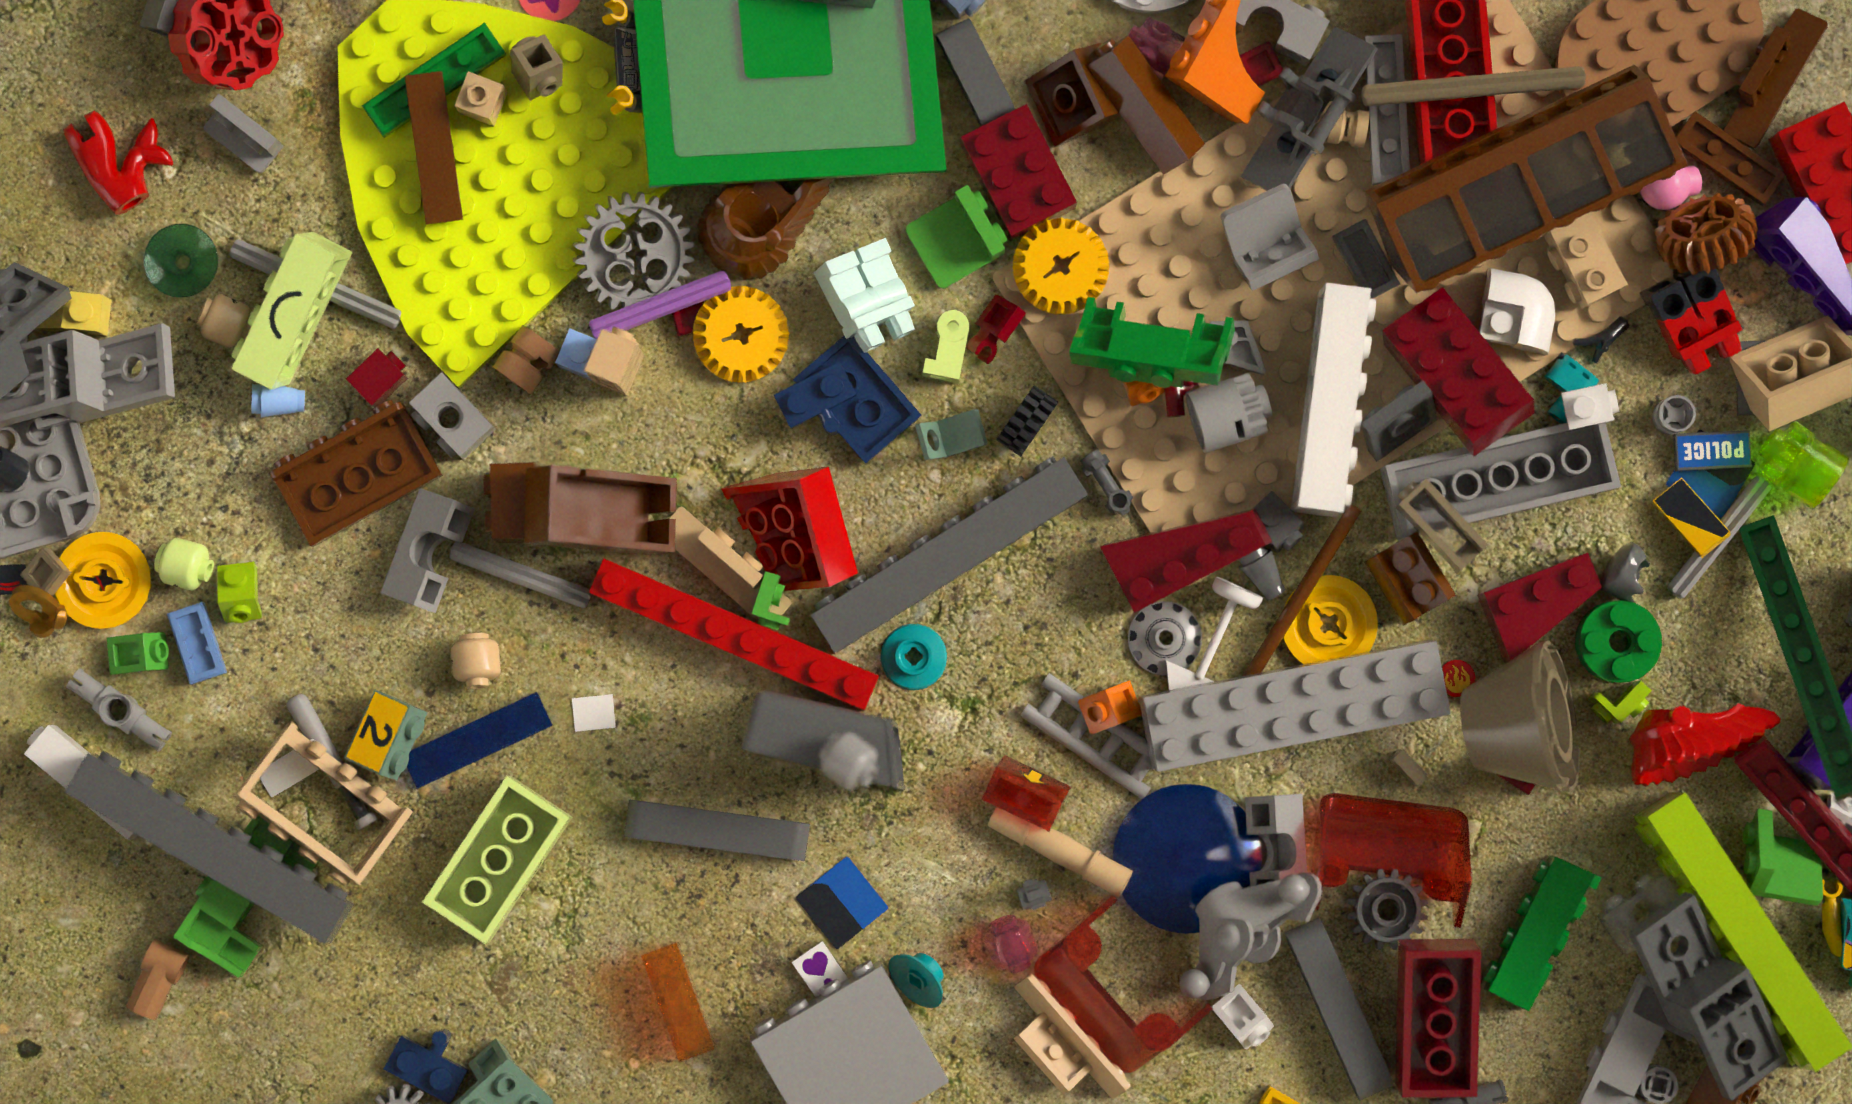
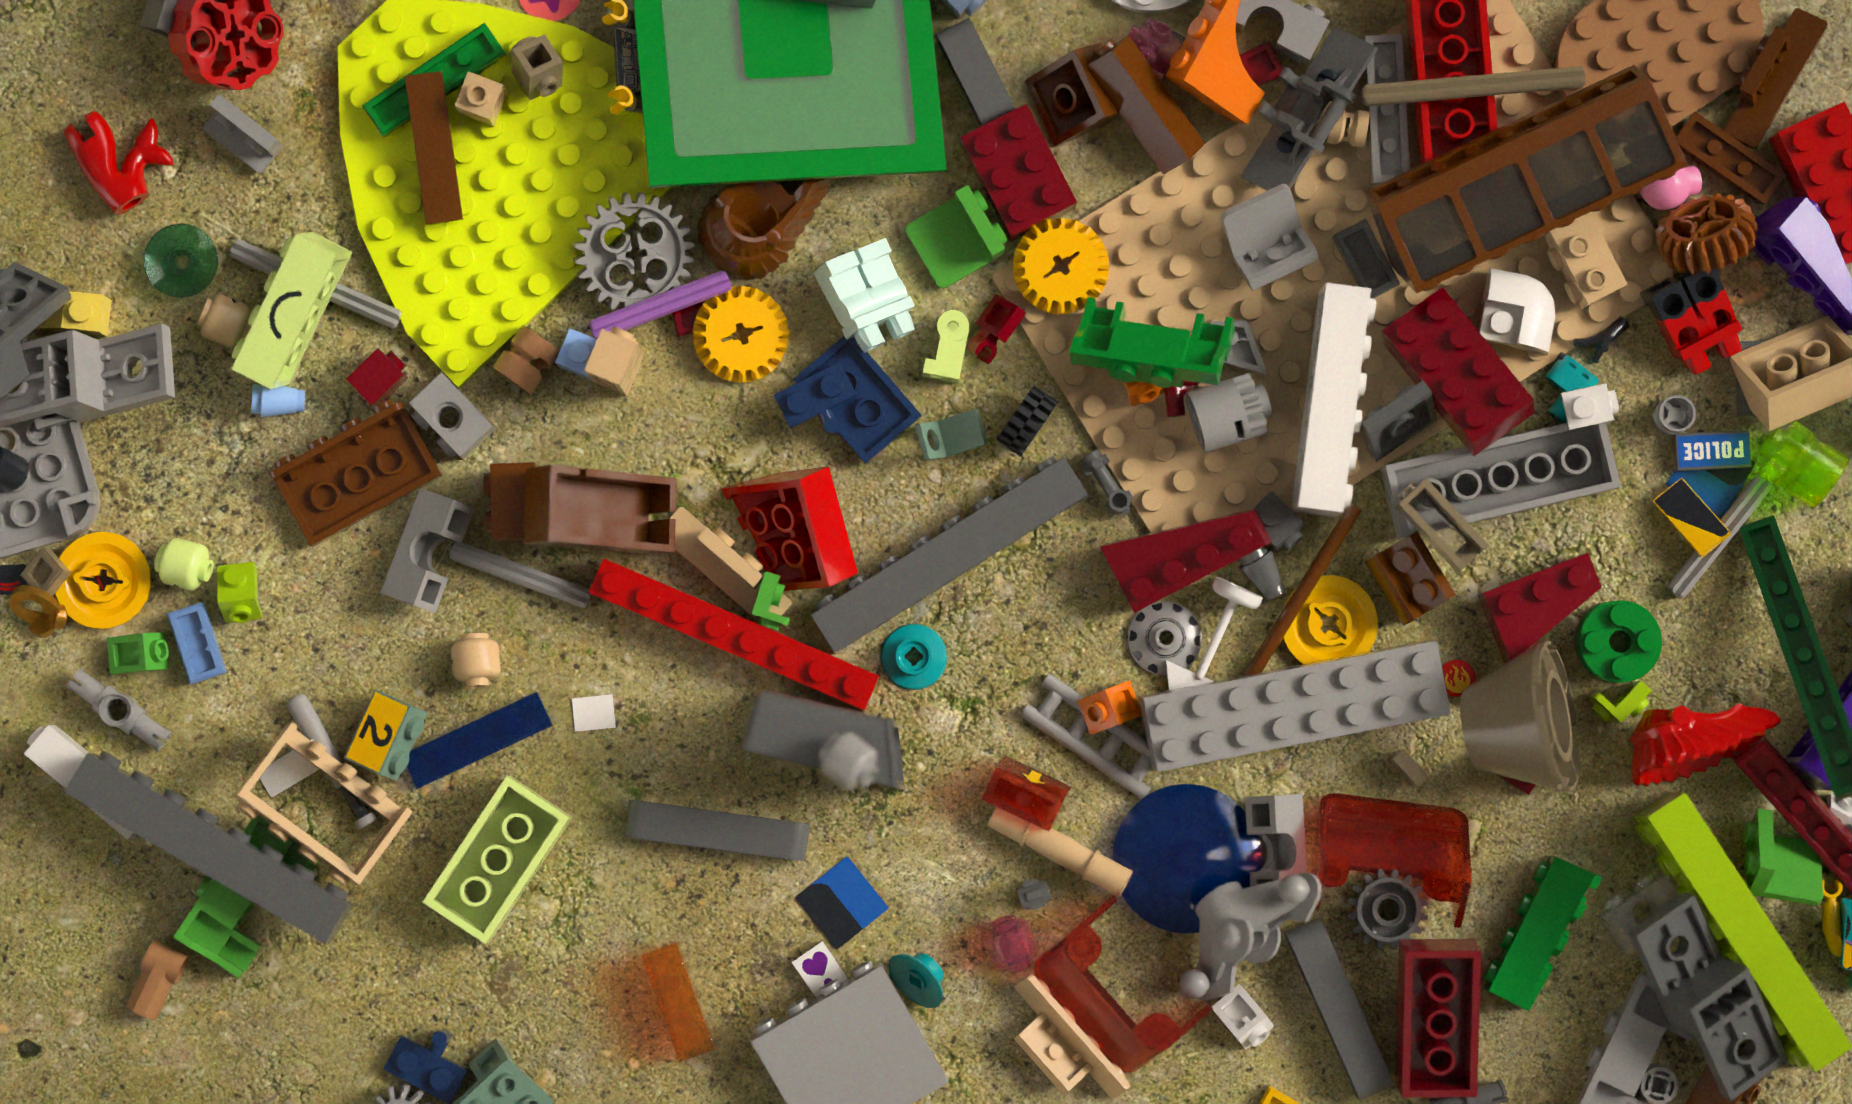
dark grey hair [1600,542,1650,602] -> none

